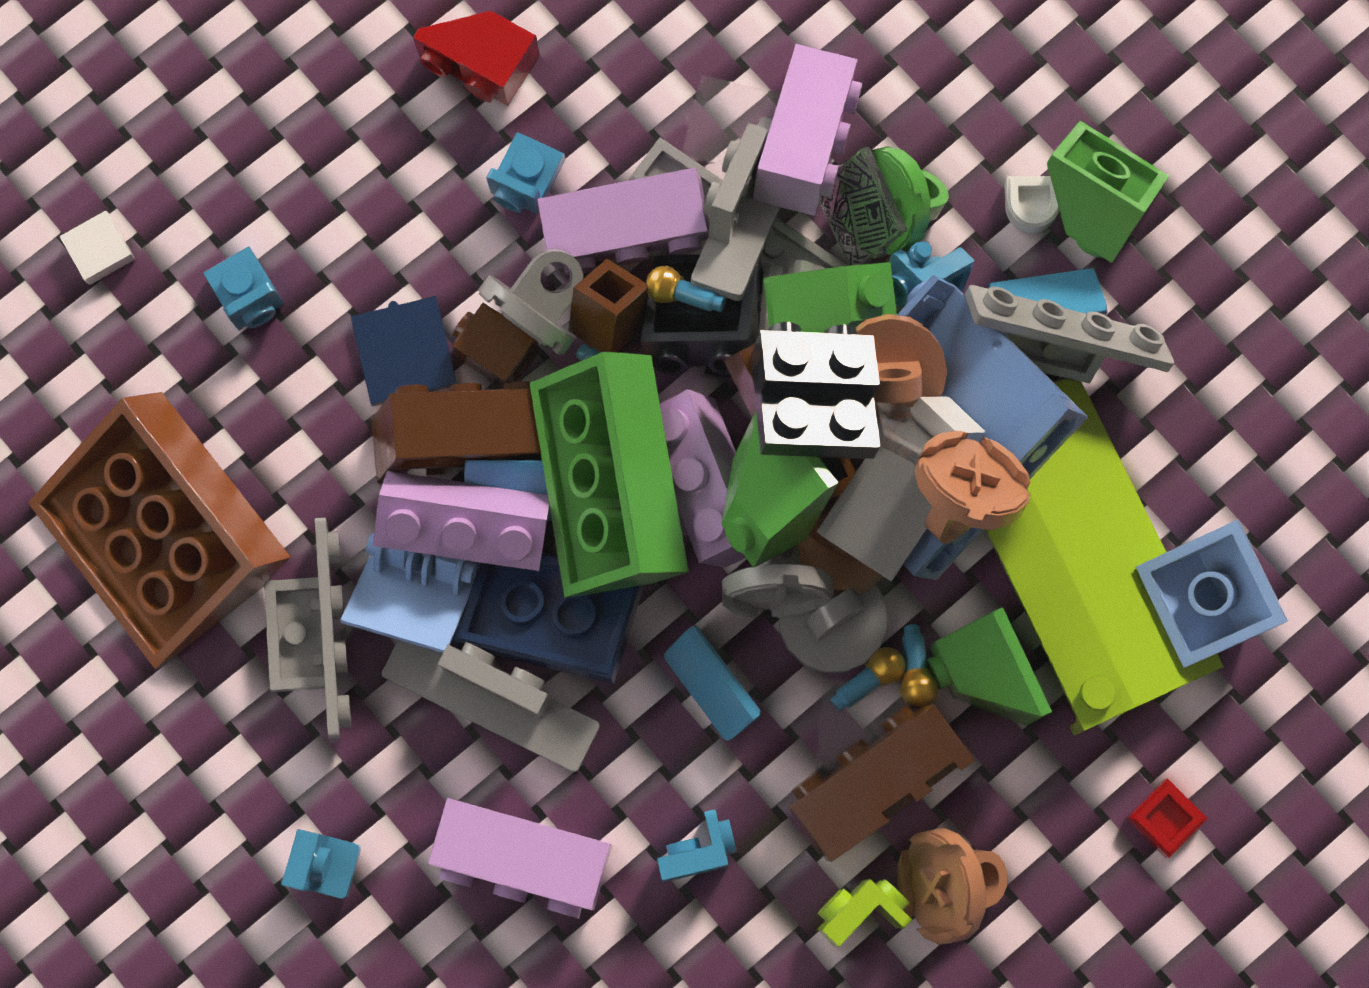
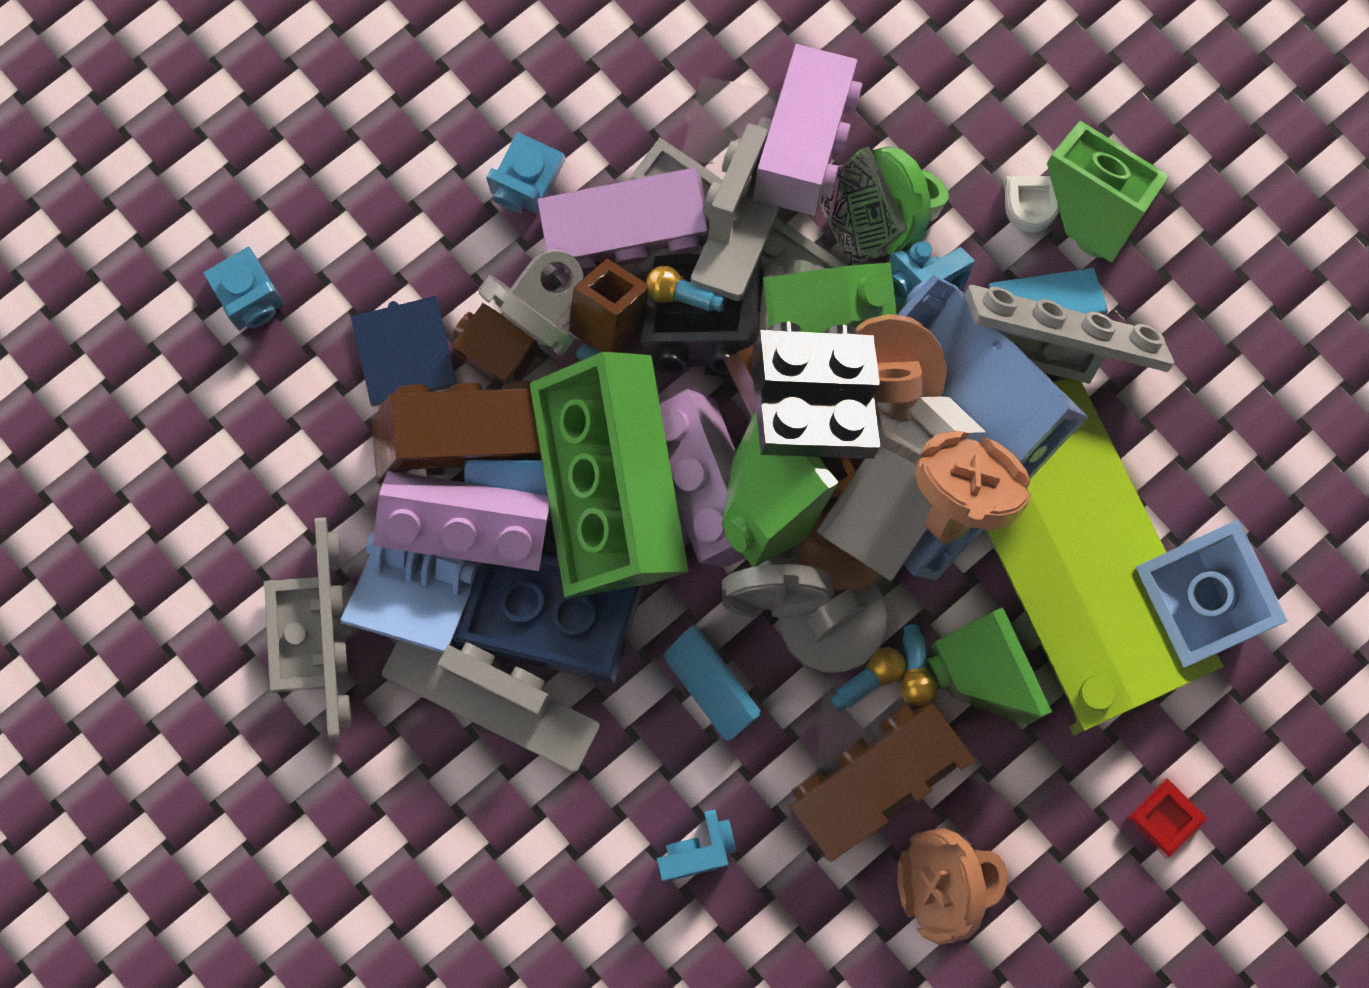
dark orange slope [28,392,291,670] -> none
white tile [60,211,135,285] -> none
dark azure bracket [281,829,361,899] -> none
red slope [413,10,540,106] -> none
lavender brick [428,798,612,918] -> none
lime bracket [817,879,912,947] -> none

